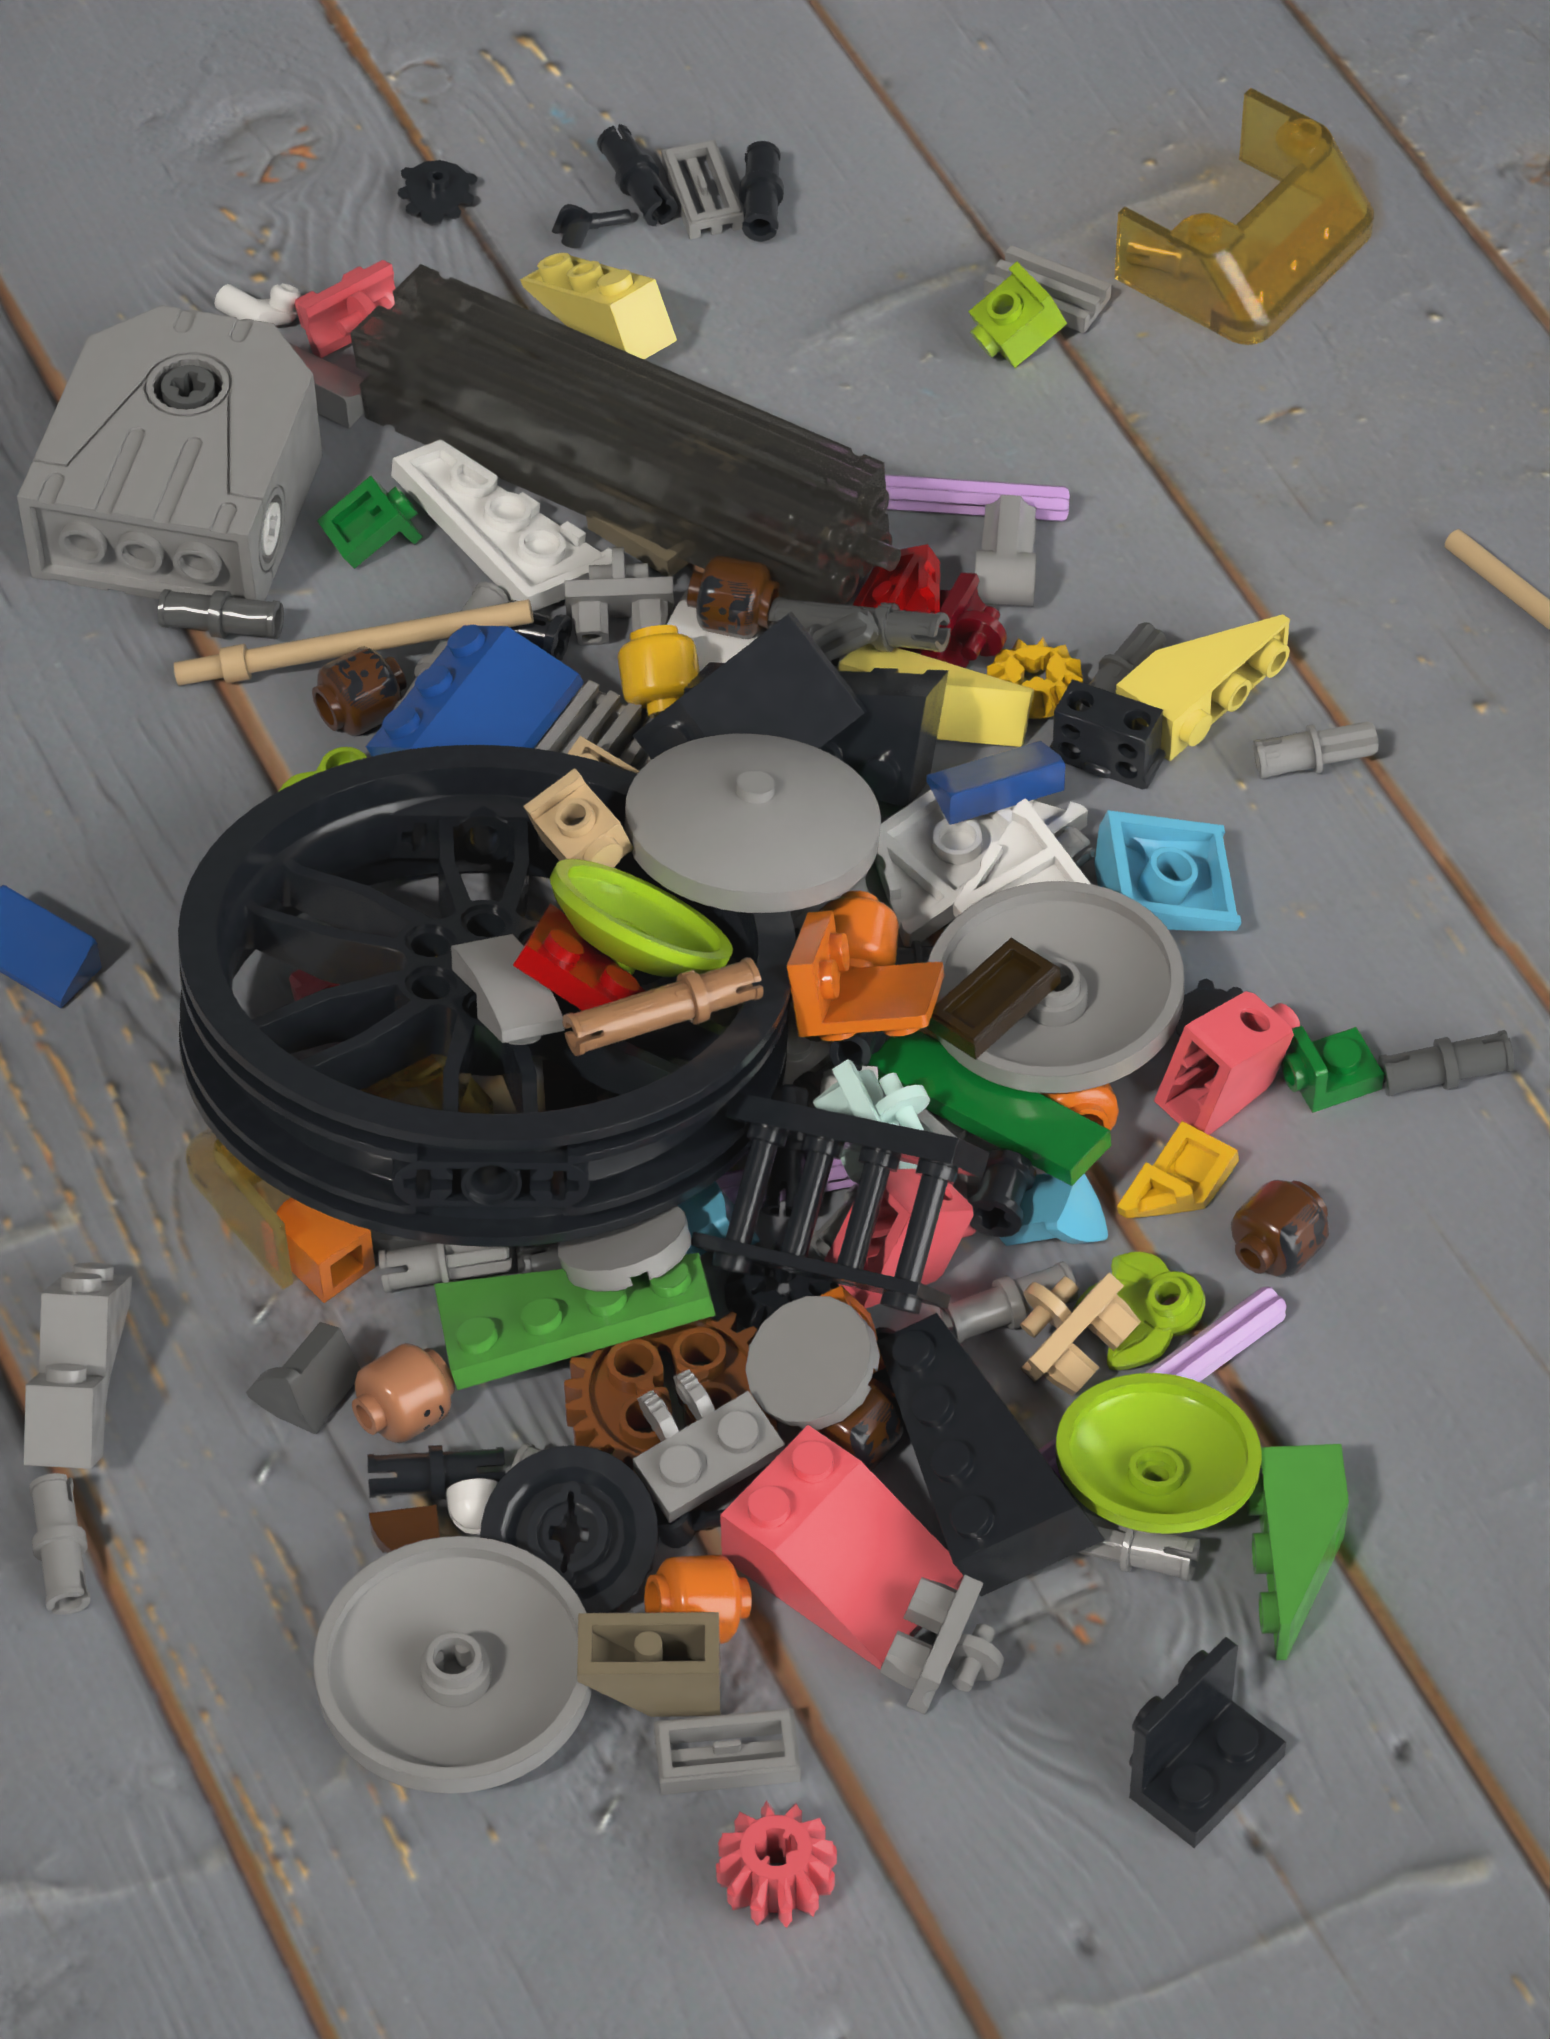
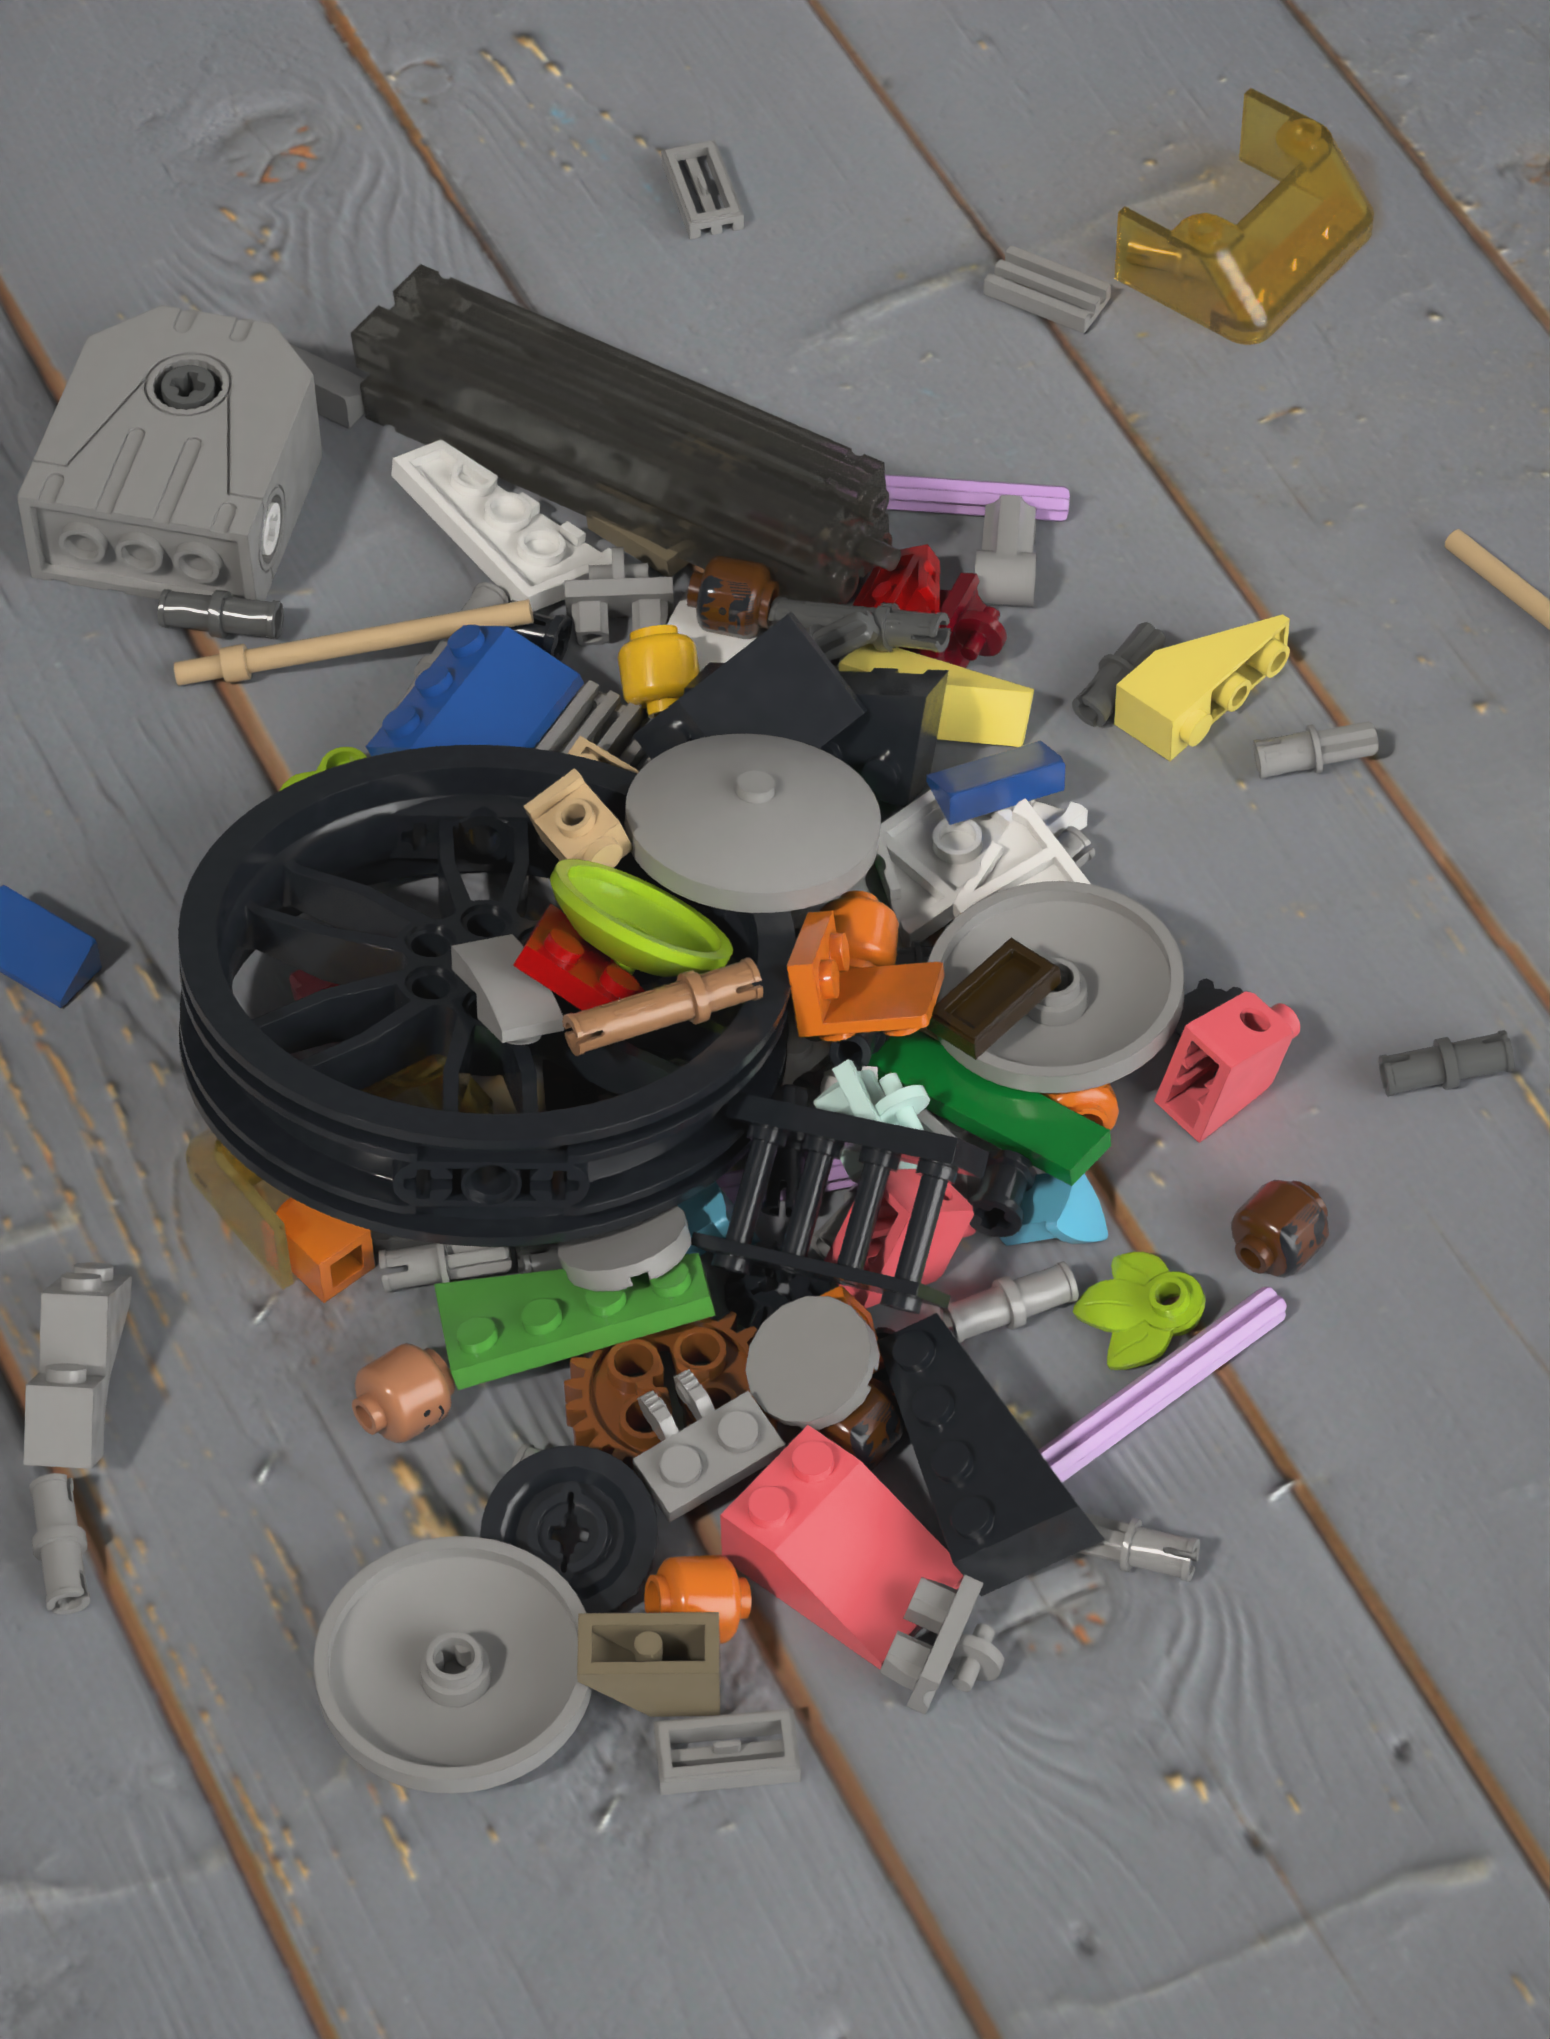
white arm [214,283,301,326] -> none
dark grey tile [246,1322,361,1434] -> none
coral hips [294,260,406,358] -> none
reddish brown head [312,646,407,736] -> none
green bracket [316,475,423,569] -> none
black pin [367,1445,505,1500] -> none
reddish brown tile [369,1505,440,1553] -> none
black piece [397,160,478,226] -> none
white hinge [446,1478,498,1535] -> none
light yellow slope [520,253,677,367] -> none
black hand [552,204,632,248] -> none
black pin [597,124,678,226] -> none
black hand [653,1502,725,1548] -> none
coral gear [716,1800,837,1928] -> none
black pin [739,141,784,242] -> none
lime brick [968,261,1067,368] -> none
yellow gear [987,637,1083,719] -> none
tan hips [1020,1272,1141,1396] -> none
black piece [1049,679,1166,790] -> none
lime dish [1055,1373,1262,1534] -> none
medium azure slope [1094,810,1241,931] -> none
yellow slope [1117,1121,1239,1218] -> none
black bracket [1129,1637,1286,1848] -> none
bright green slope [1246,1444,1349,1660] -> none
green bracket [1281,1025,1384,1113] -> none

